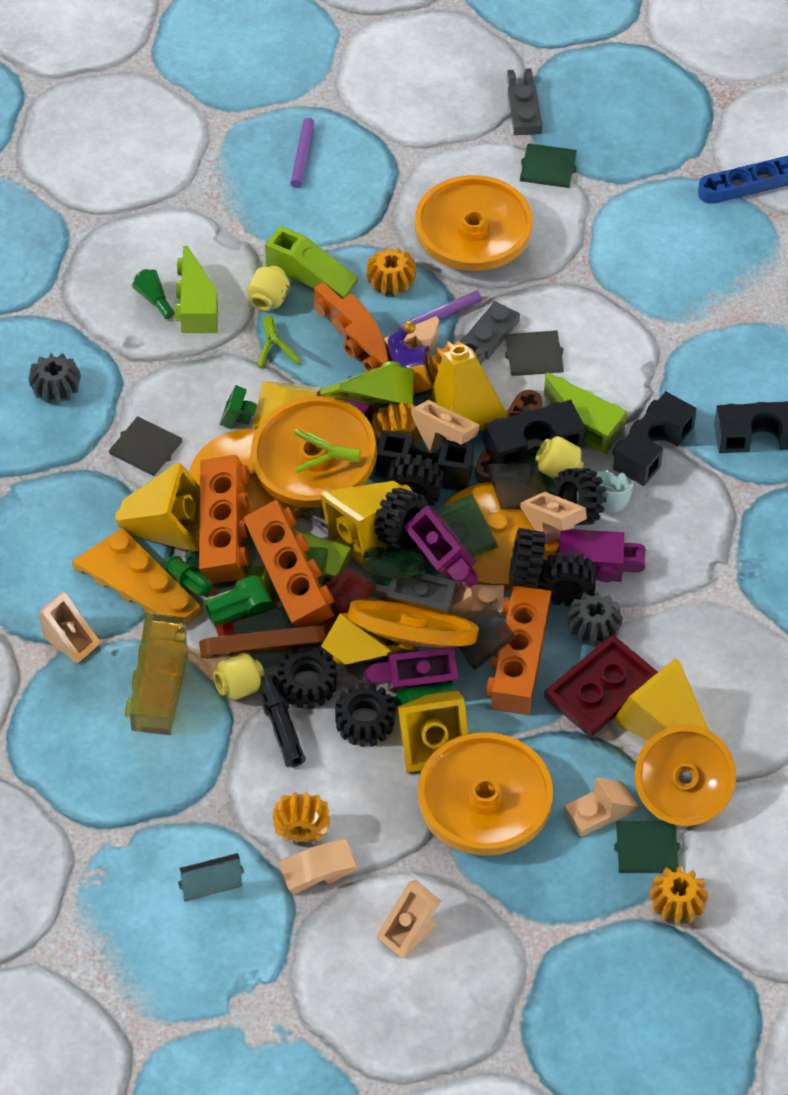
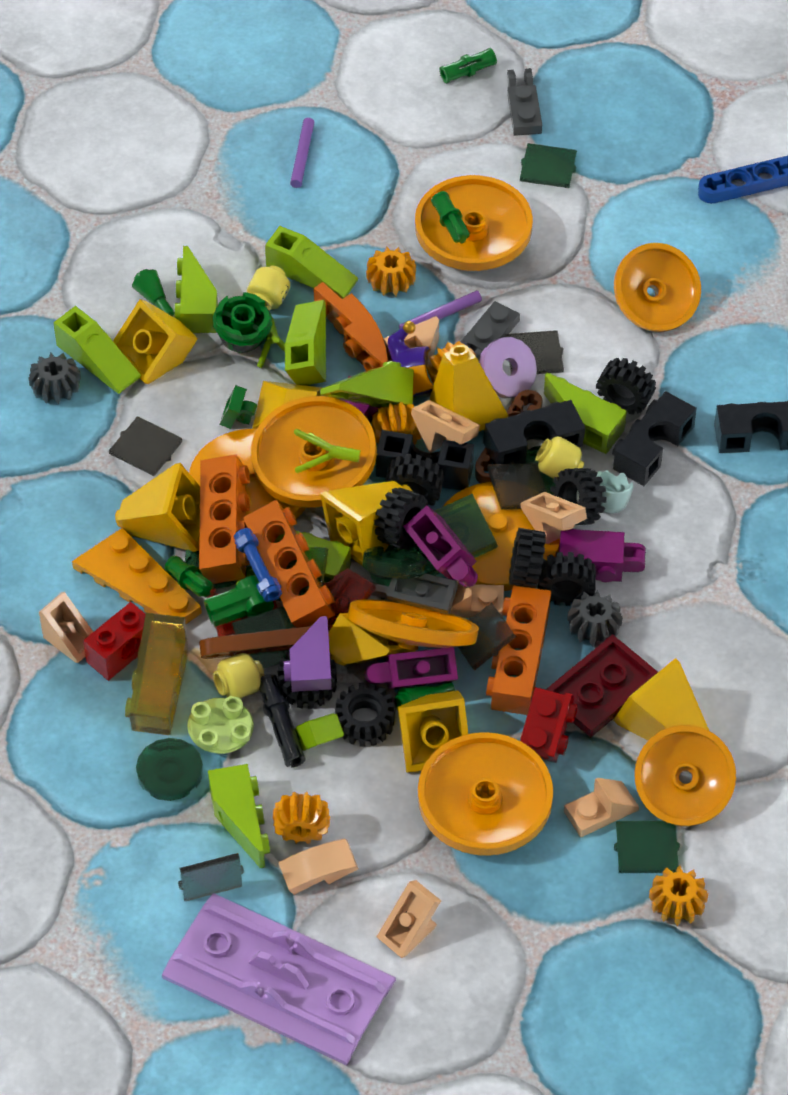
none -> lime slope [53,306,141,394]
none -> red brick [83,602,156,681]
none -> yellow slope [113,299,198,384]
none -> clear green tile [136,738,203,801]
none -> lavender hinge [162,893,396,1066]
none -> yellowish green dish [187,696,254,754]
none -> lime slope [208,764,270,868]
none -> green cone [213,292,273,353]
none -> blue bar [234,528,282,602]
none -> medium lavender slope [283,616,331,692]
none -> lime slope [285,300,326,385]
none -> lime slope [295,713,344,751]
none -> green axle [431,191,470,244]
none -> green pin [439,48,497,84]
none -> lavender tile [479,337,537,398]
none -> red bracket [520,687,578,763]
none -> black tyre [596,358,656,414]
none -> light orange dish [614,243,701,332]

